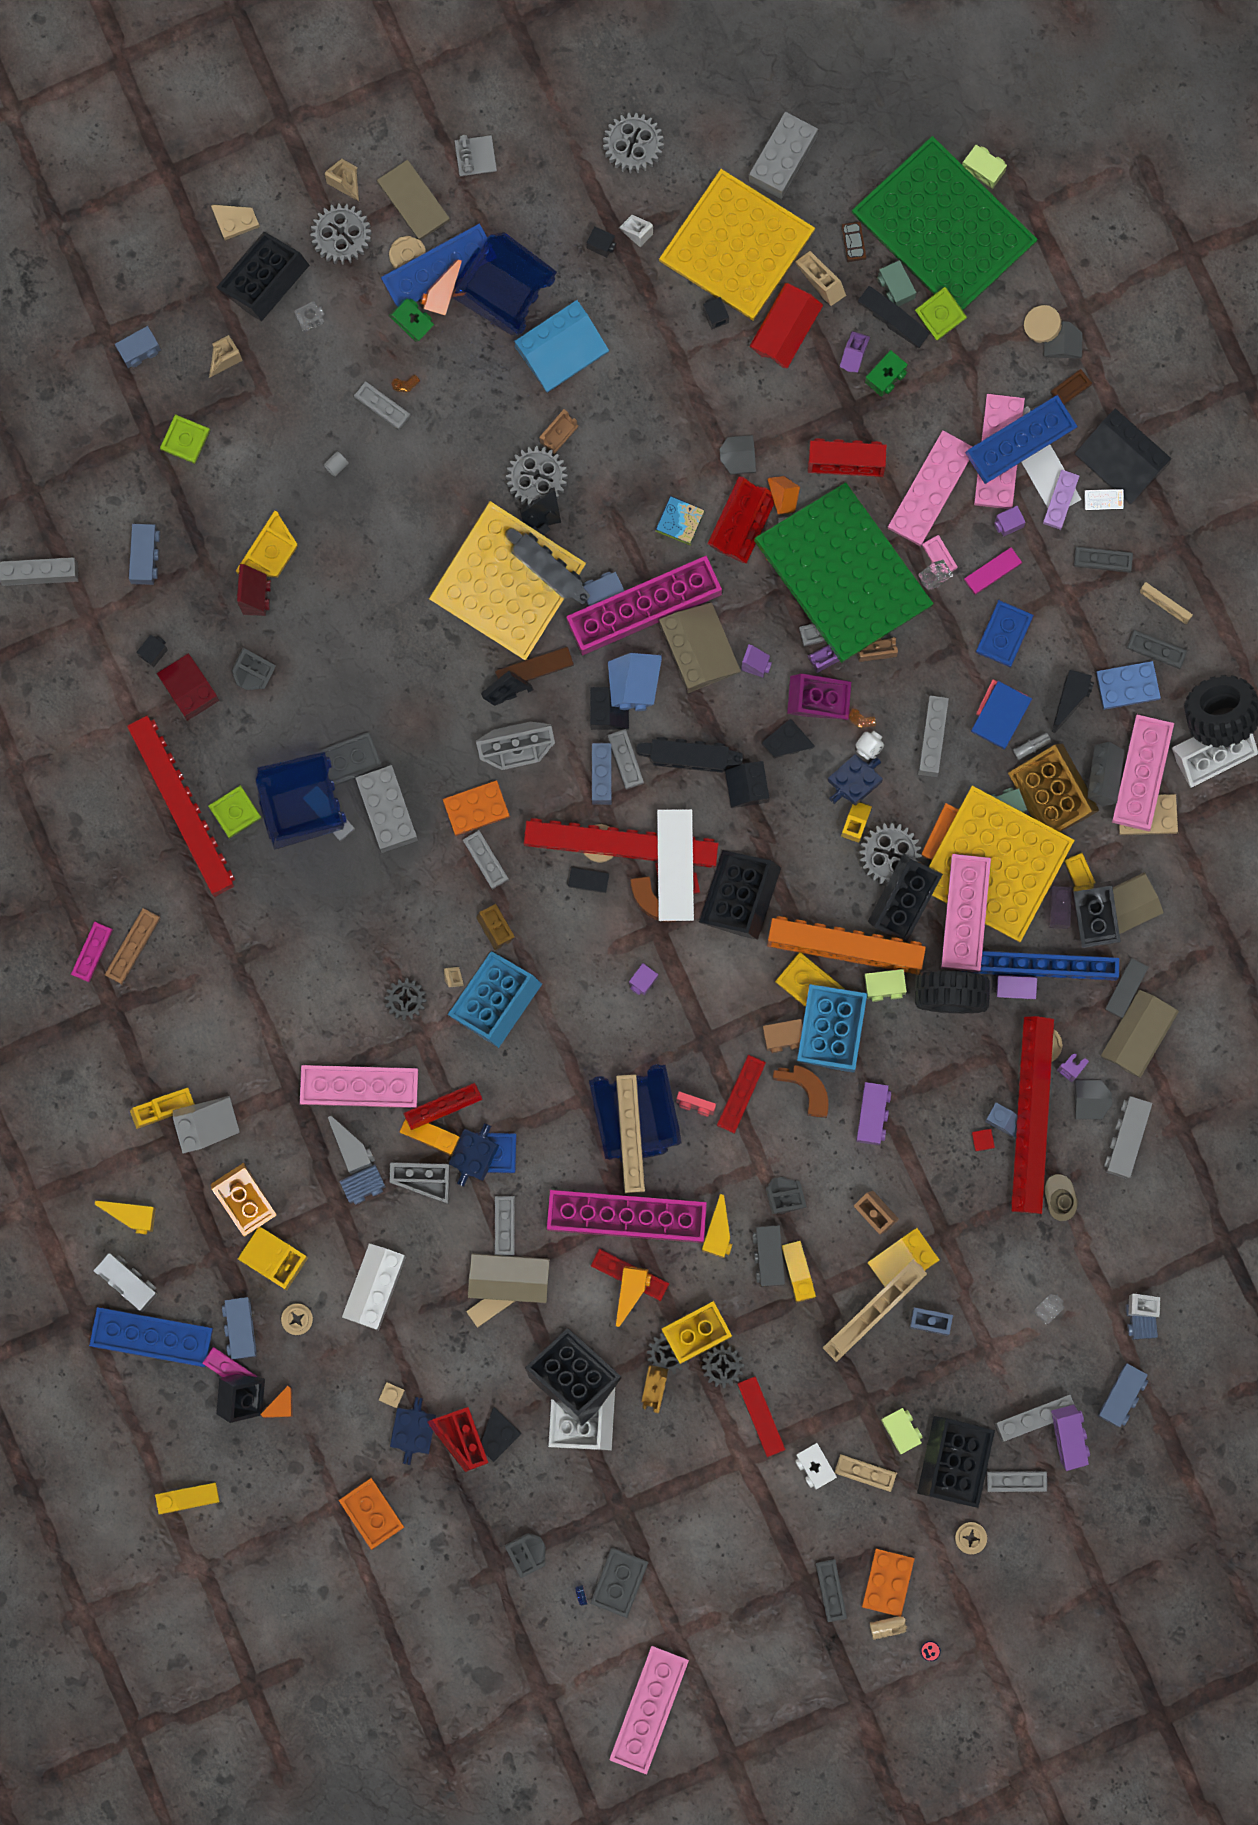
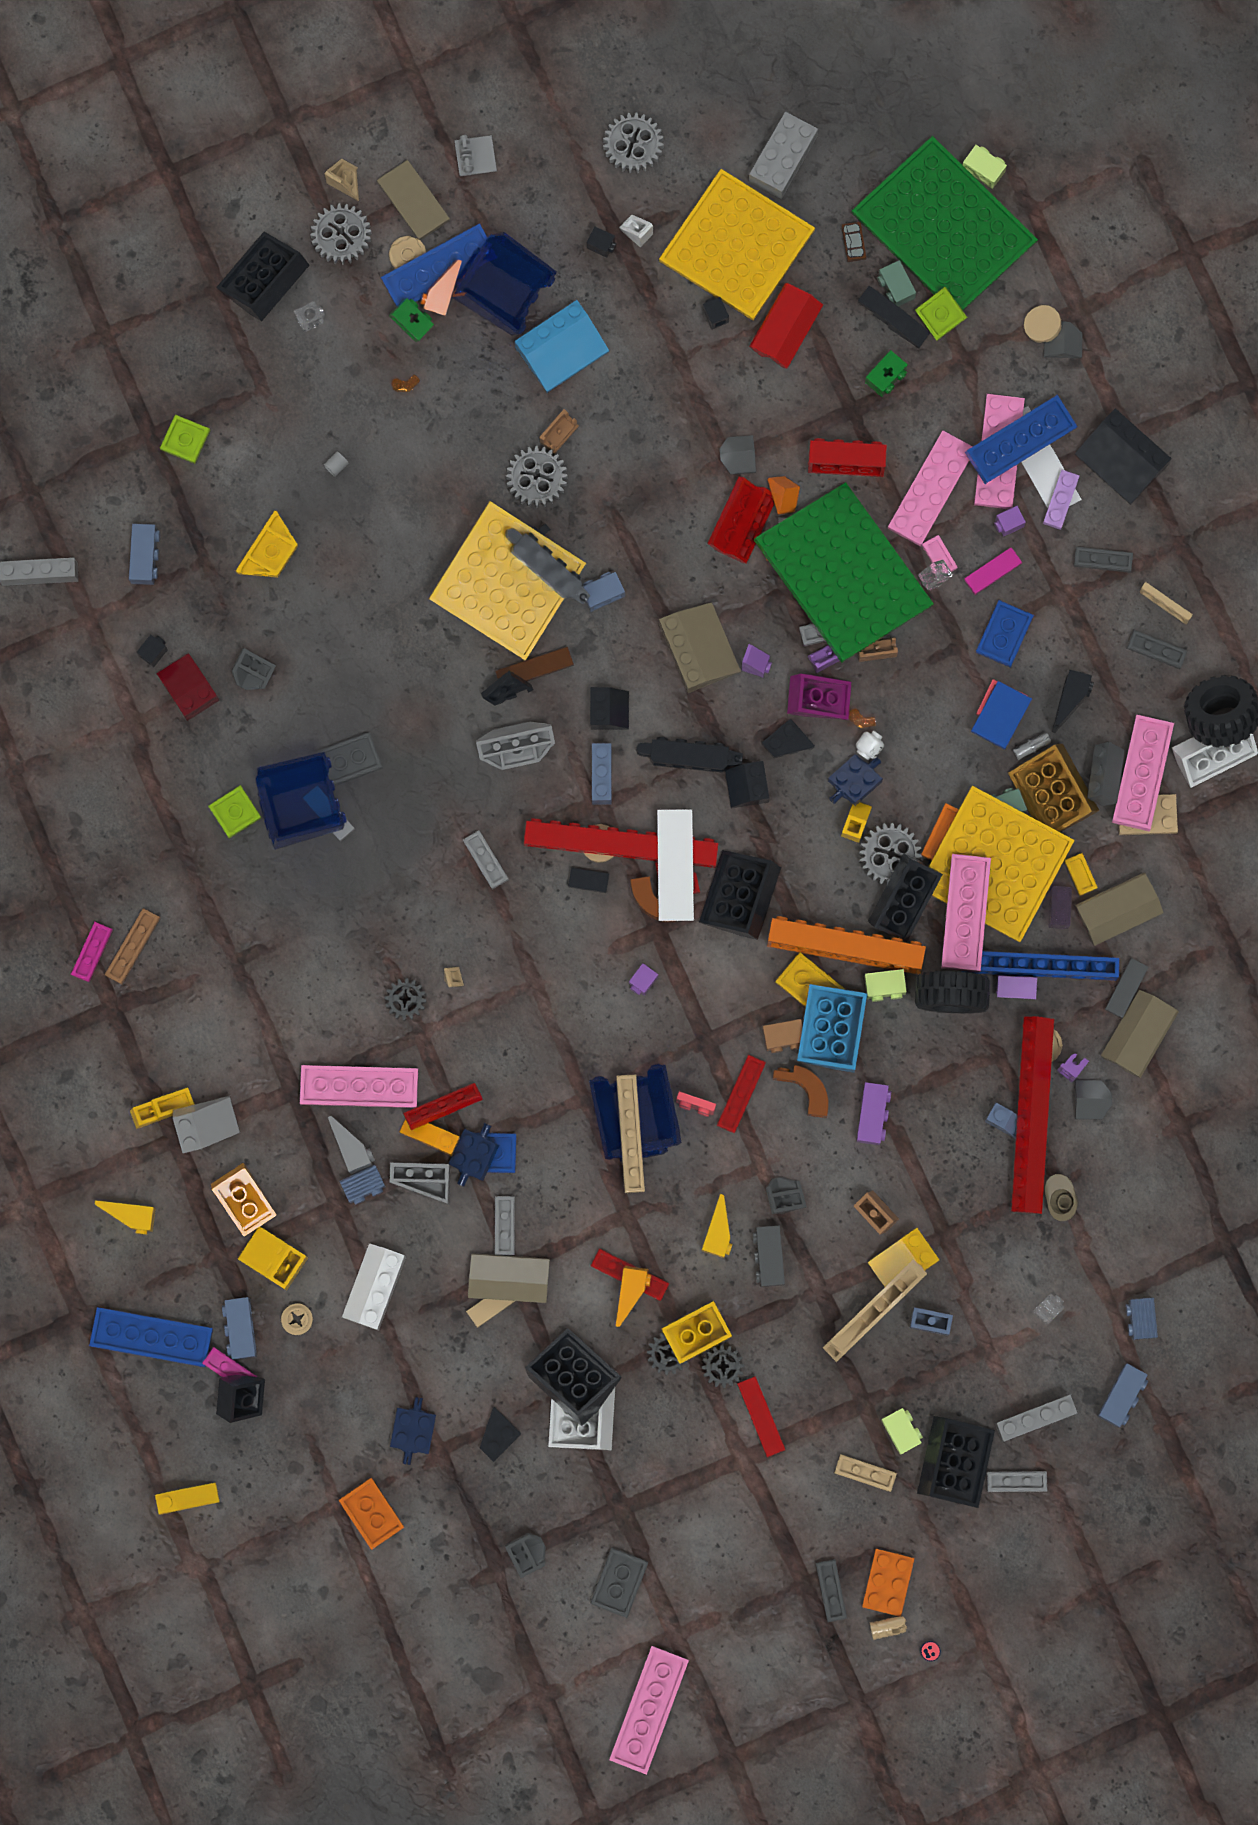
wedge [94,1253,158,1312] -> none
sand blue brick [115,326,161,368] -> none
red brick [127,716,235,897] -> none
tan slope [209,335,242,378] -> none
tan wing [211,205,260,240] -> none
dark red slope [237,564,271,616] -> none
orange slope [260,1386,293,1418] -> none
light grey tile [354,381,411,430] -> none
light grey brick [356,765,418,853] -> none
tan plate [379,1382,405,1408] -> none
red wedge [427,1407,488,1472] -> none
orange plate [443,780,510,836] -> none
dark azure slope [448,951,542,1048] -> none
pearl gold hinge [476,904,515,951] -> none
black wing [520,487,561,528] -> none
dark pink brick [547,1190,707,1243] -> none
dark pink brick [566,556,722,656] -> none
clear blue tile [575,1585,588,1606] -> none
medium blue slope [608,653,662,711] -> none
light grey tile [608,729,644,790] -> none
pearl gold hinge [641,1365,669,1413] -> none
tile [655,496,705,546] -> none
yellow slope [782,1241,816,1303] -> none
tan slope [795,251,846,306] -> none
white brick [795,1443,837,1490] -> none
medium lavender slope [840,331,870,373] -> none
light grey brick [918,696,949,777] -> none
tan gear [955,1522,987,1554] -> none
red tile [972,1129,995,1152] -> none
reddish brown tile [1050,369,1092,405] -> none
medium lavender brick [1051,1404,1090,1471] -> none
black slope [1072,881,1121,948] -> none
white tile [1084,489,1123,510] -> none
medium blue plate [1096,661,1161,710] -> none
light grey brick [1104,1096,1153,1179] -> none
white slope [1128,1294,1160,1317] -> none

